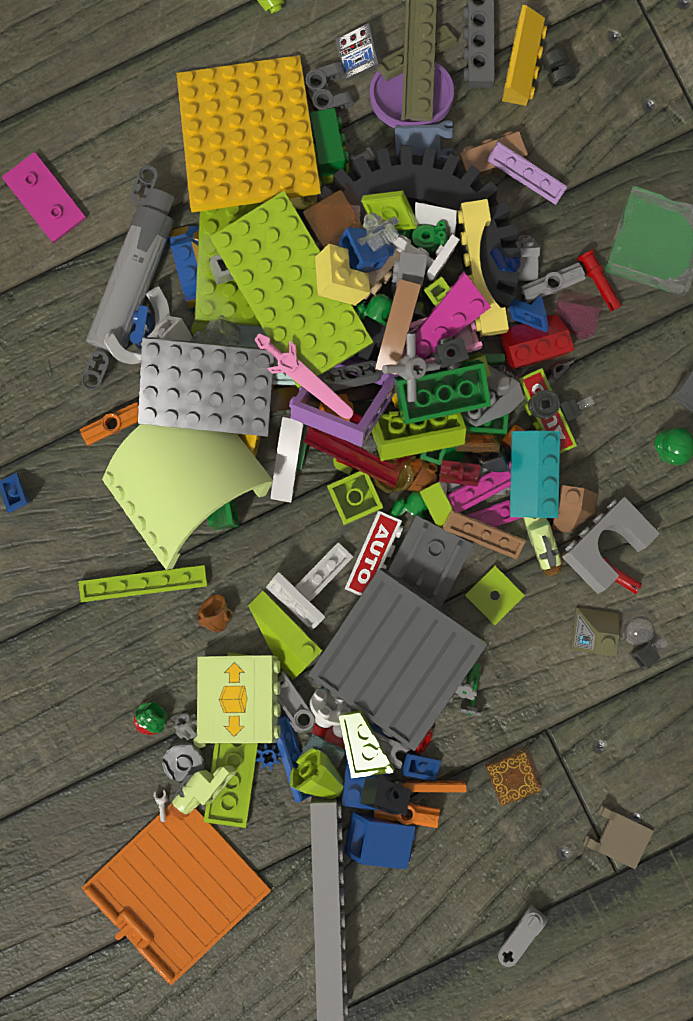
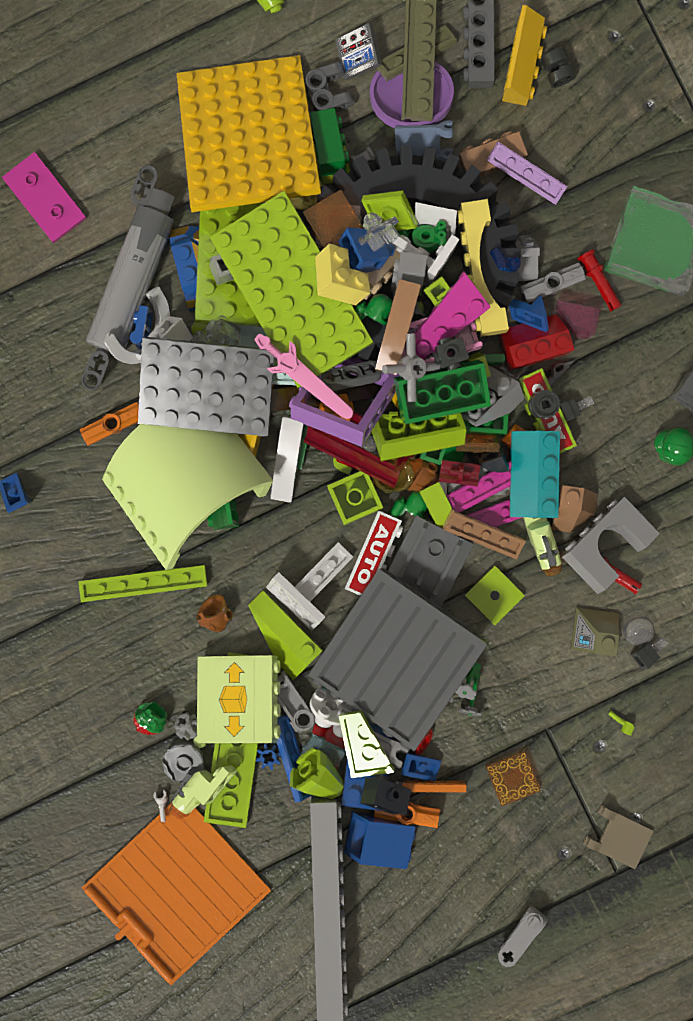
none -> lime hand [608,710,634,736]

